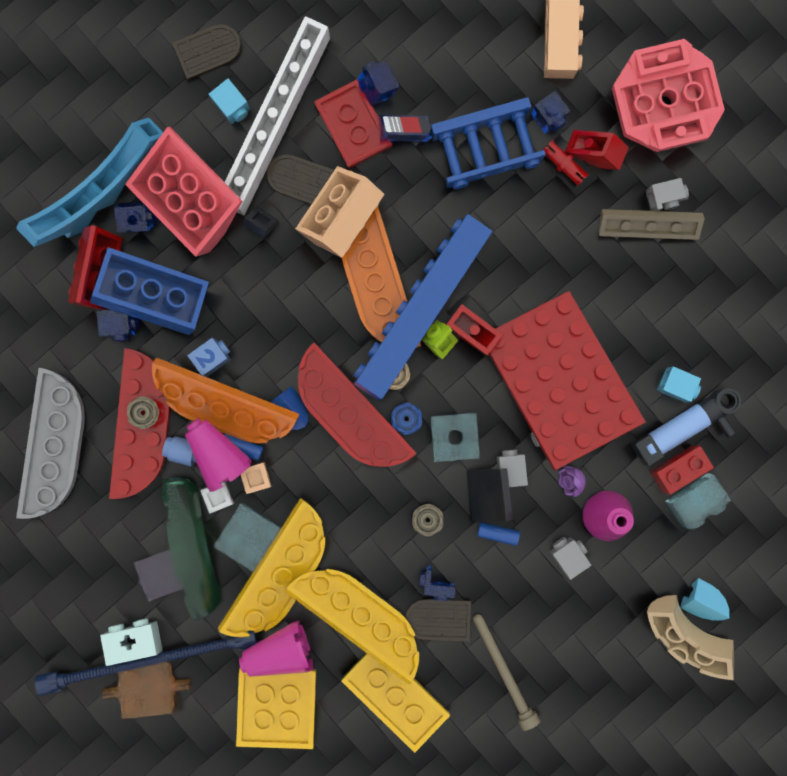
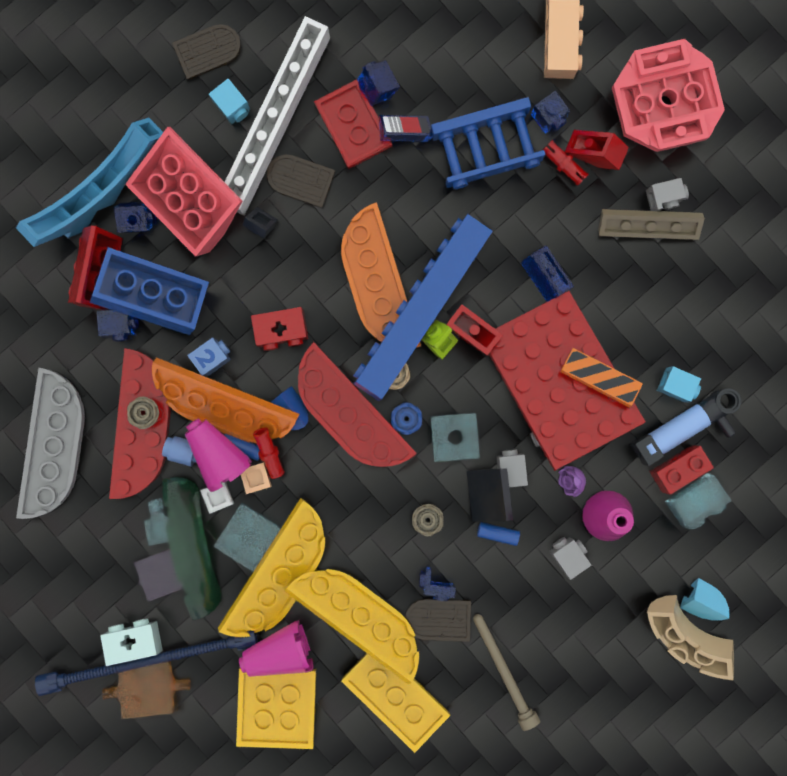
light nougat brick [295,166,384,258] -> none
none -> clear light blue plate [144,498,176,546]
none -> red brick [251,307,308,351]
none -> red pin [253,427,284,479]
none -> clear blue slope [521,245,574,302]
none -> orange tile [560,348,643,408]

